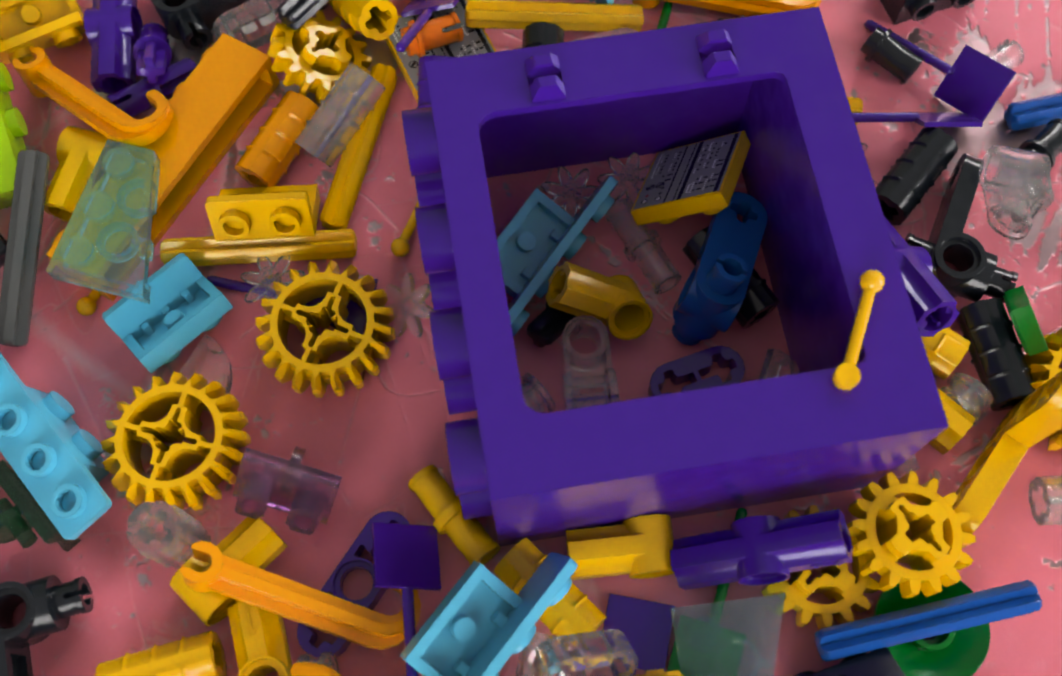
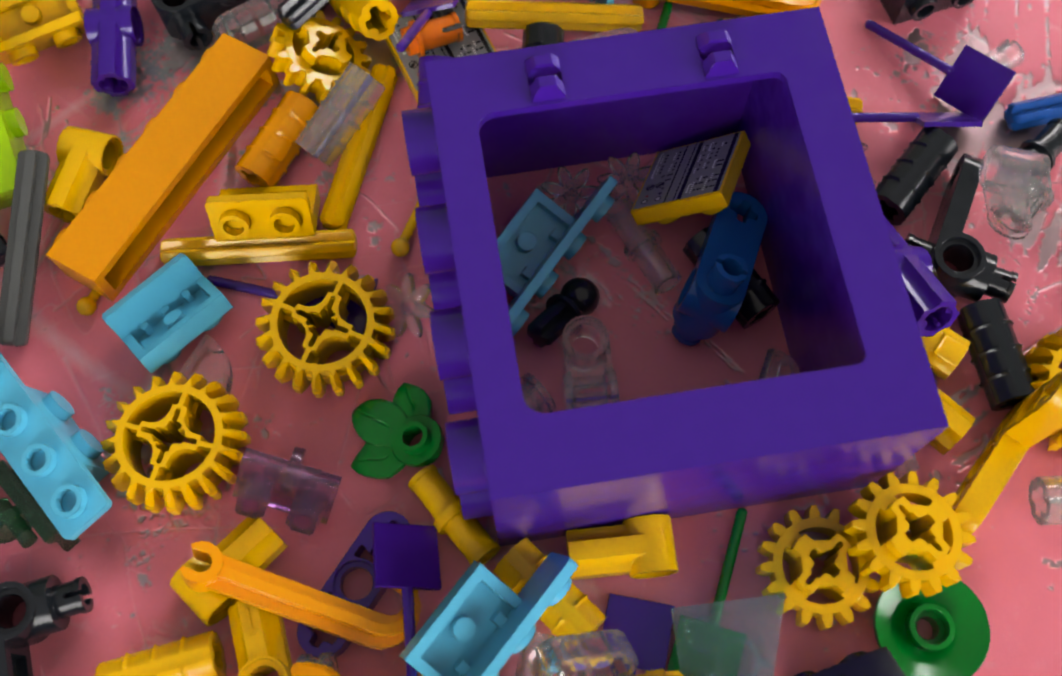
light orange piece [12,47,173,146] -> none
clear light blue wing [46,139,160,304] -> none
dark purple axle [106,58,197,117] -> none
clear axle [126,501,211,570] -> none
dark purple axle [133,23,172,84] -> none
clear plant [240,256,305,303] -> none
yellow piece [545,261,653,340] -> none
dark purple beam [648,346,745,397] -> none
dark purple piece [670,509,853,590] -> none
blue axle [814,580,1042,662] -> none
yellow hinge [832,269,885,391] -> none
black pin [860,27,924,84] -> none
clear bush [940,373,993,424] -> none
green tile [1004,285,1049,356] -> none
none -> green plate [351,383,444,479]

